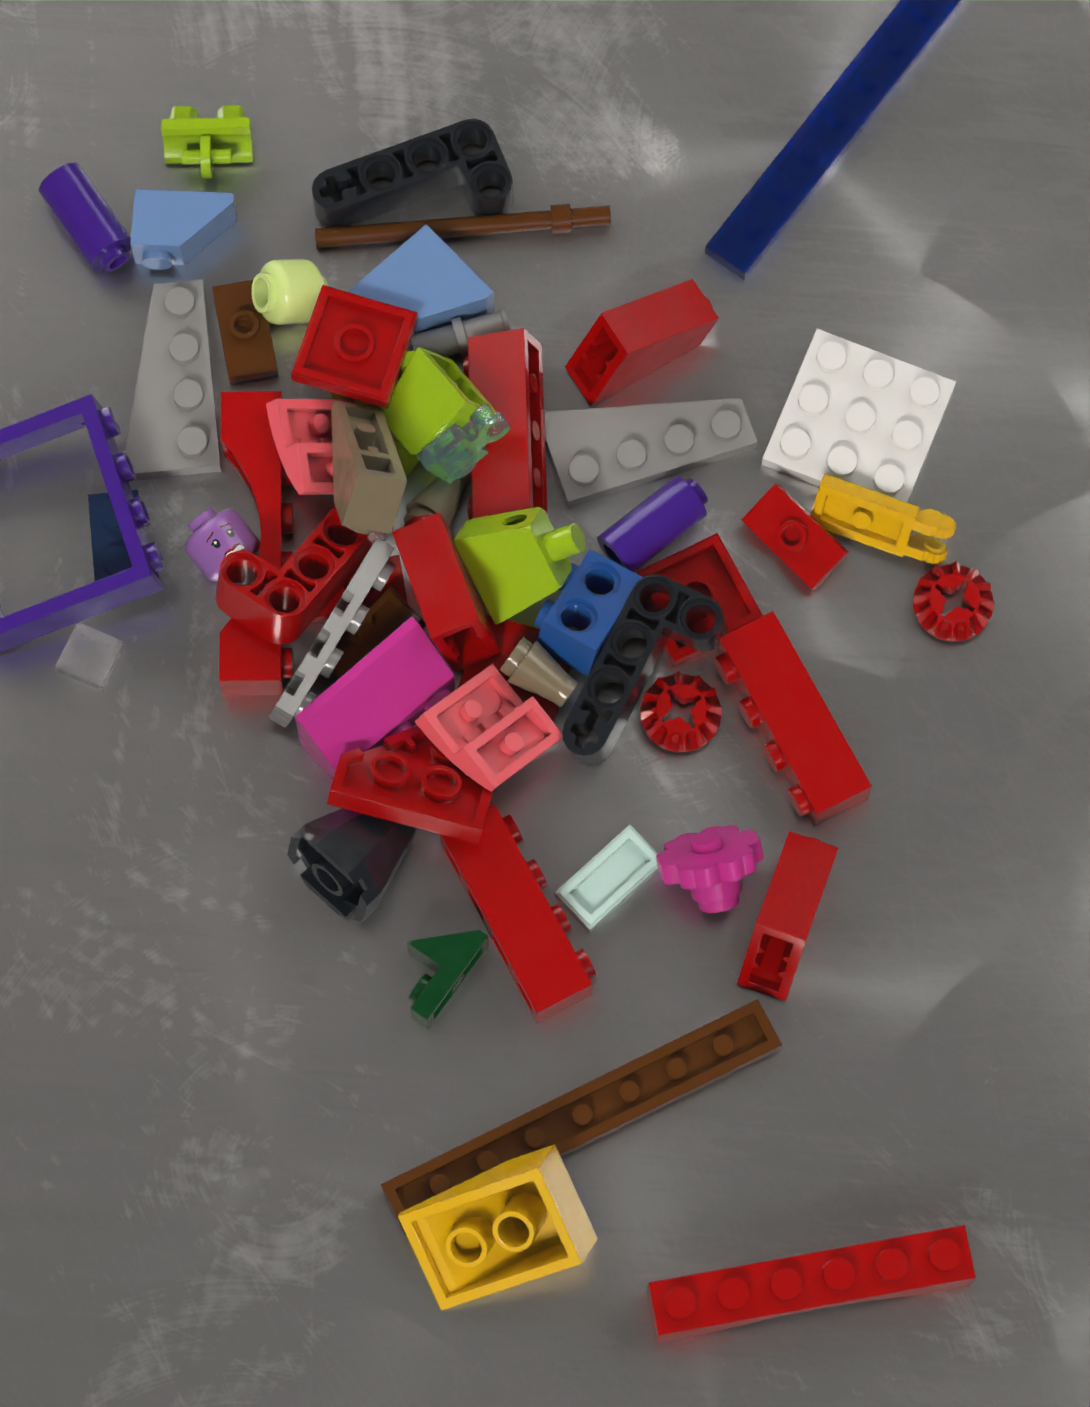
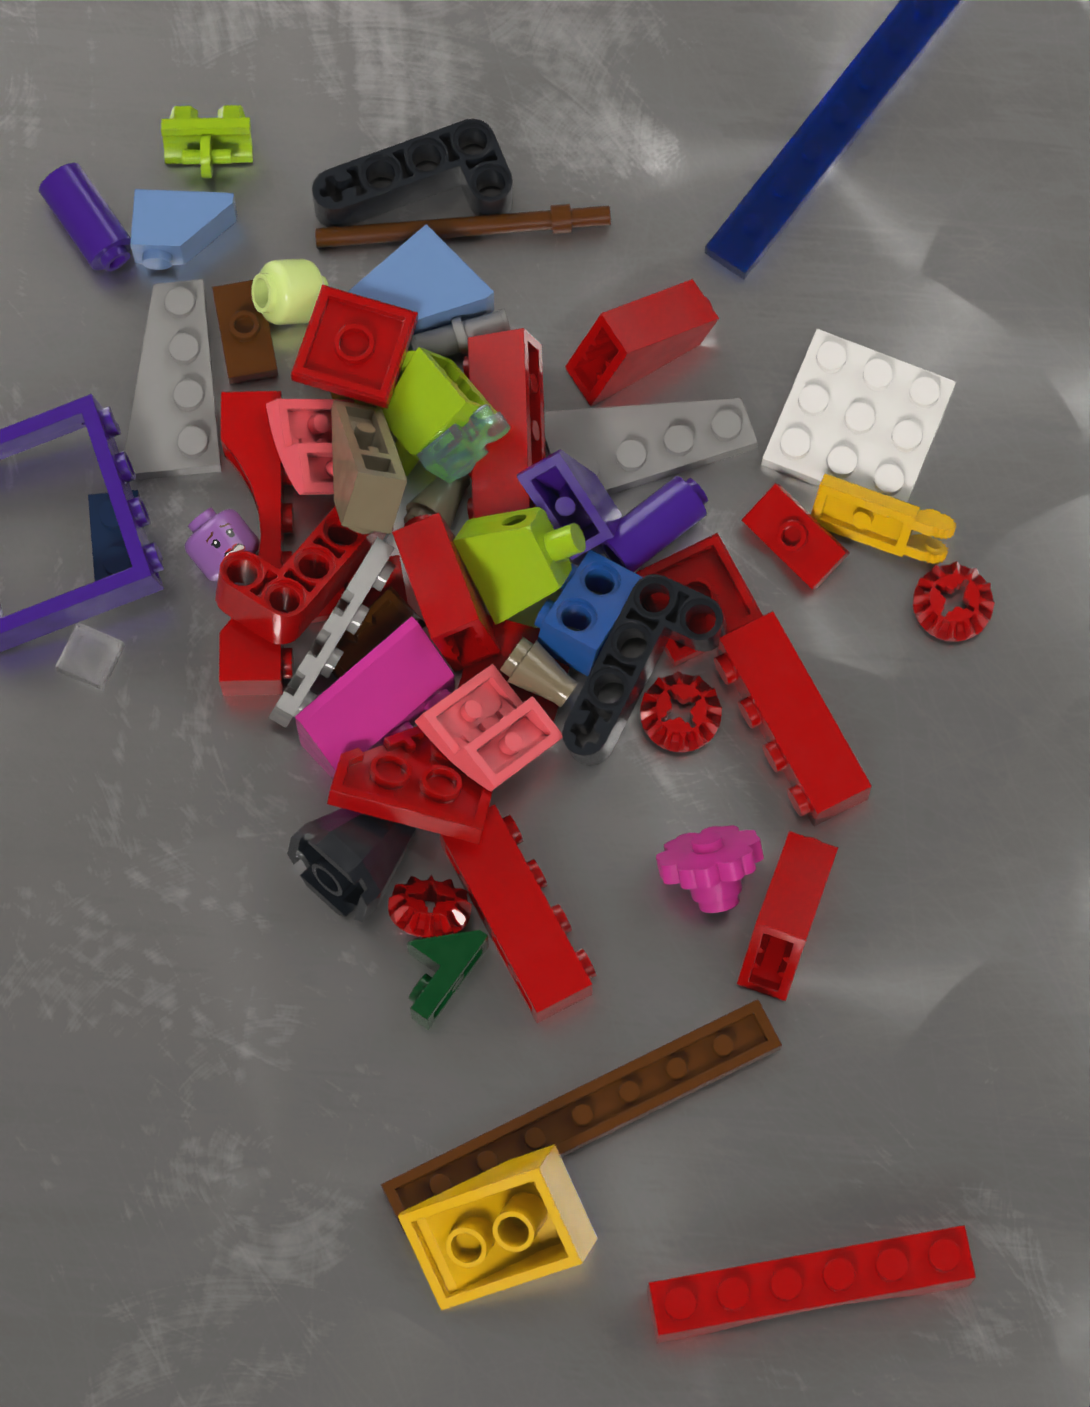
light aqua tile [554,825,658,933] -> none
none -> red gear [388,874,472,938]
none -> dark purple slope [516,449,622,560]

